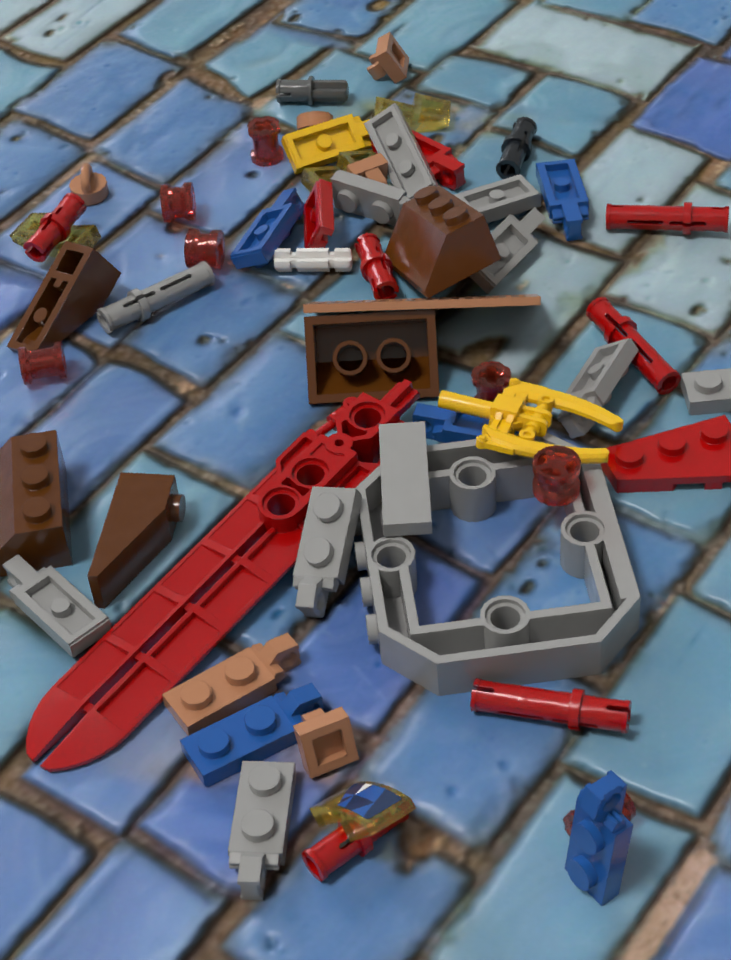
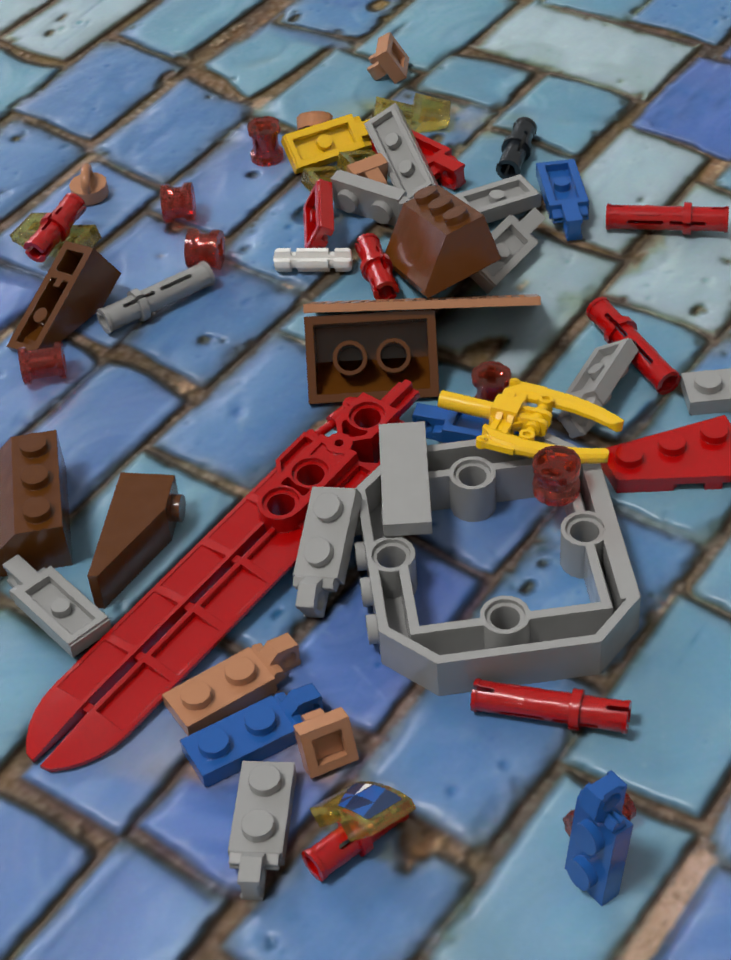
blue hinge [230,188,305,269] -> none
dark grey axle [276,76,349,105] -> none

